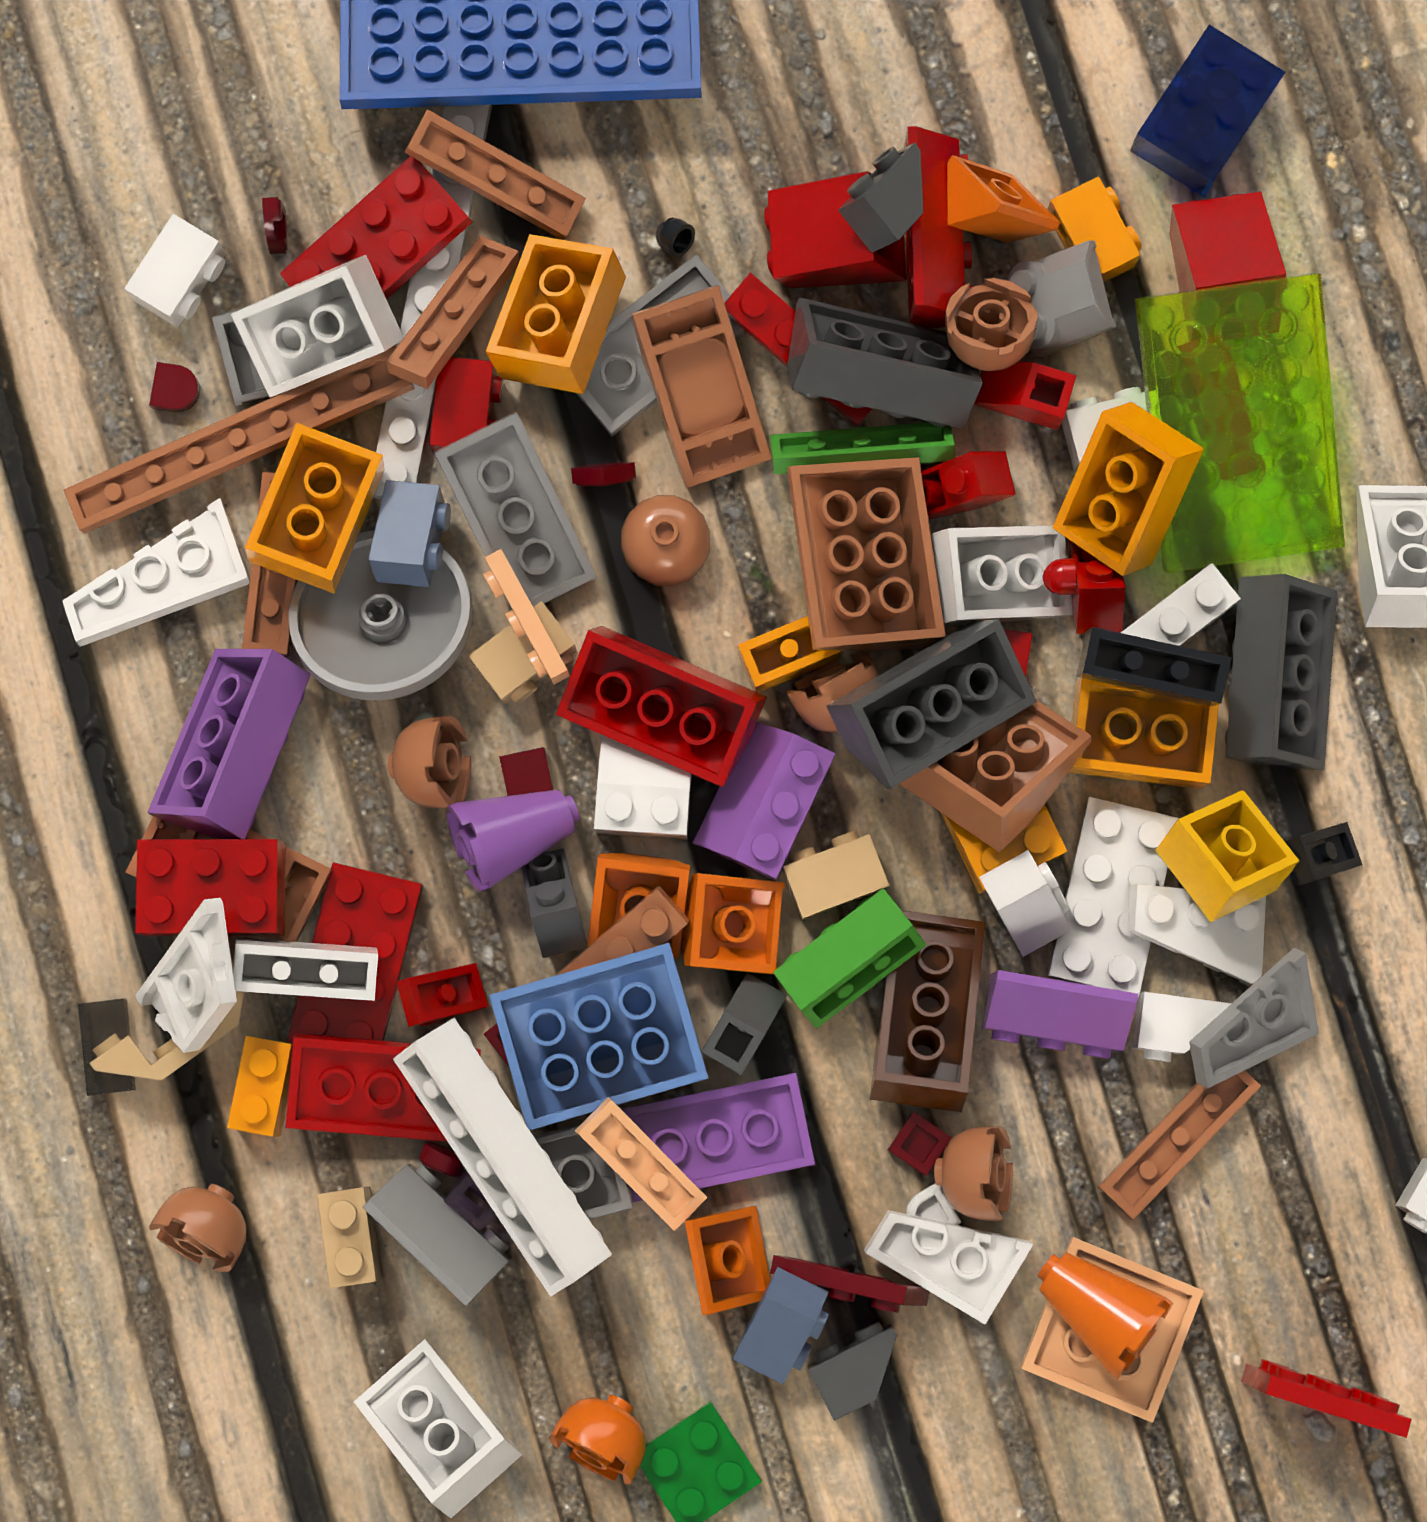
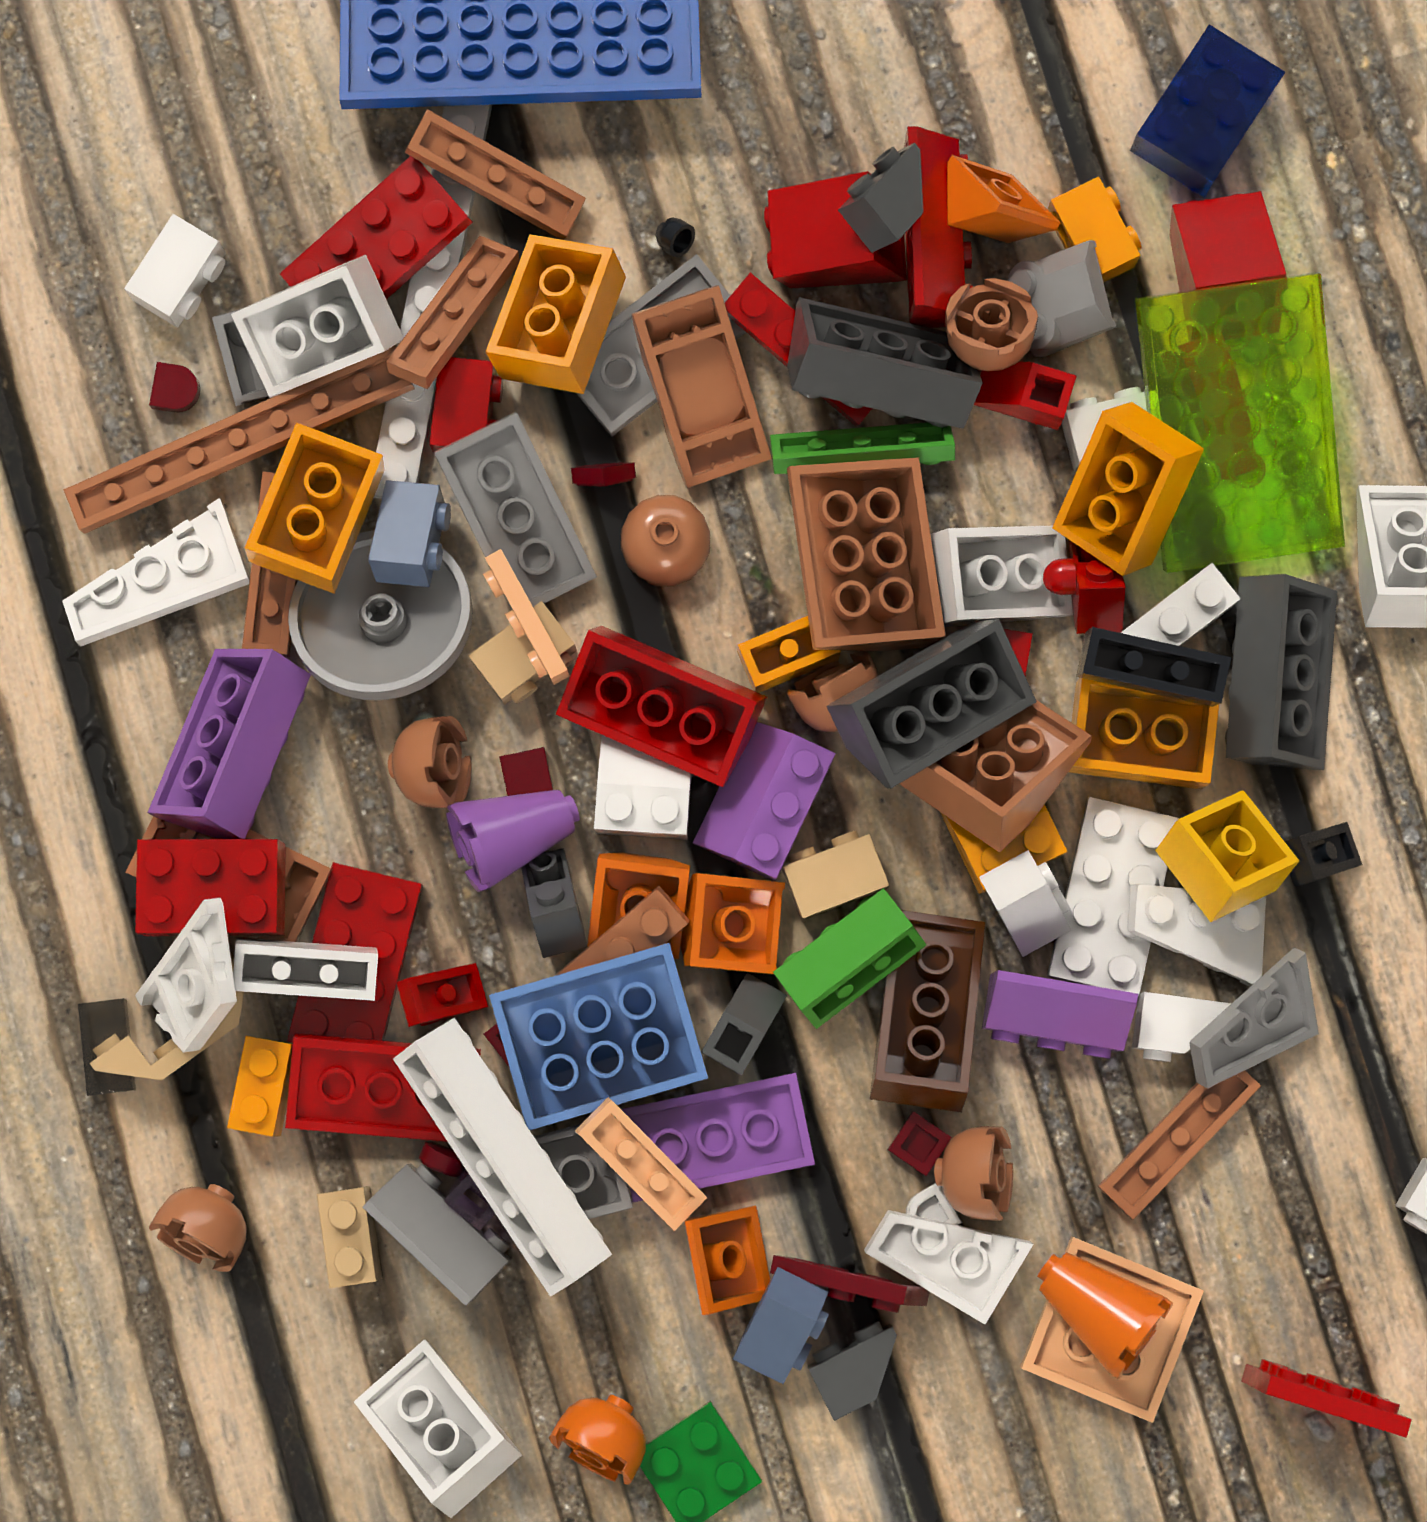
dark red tile [262,197,288,254] -> none
red slope [921,451,1016,520] -> none

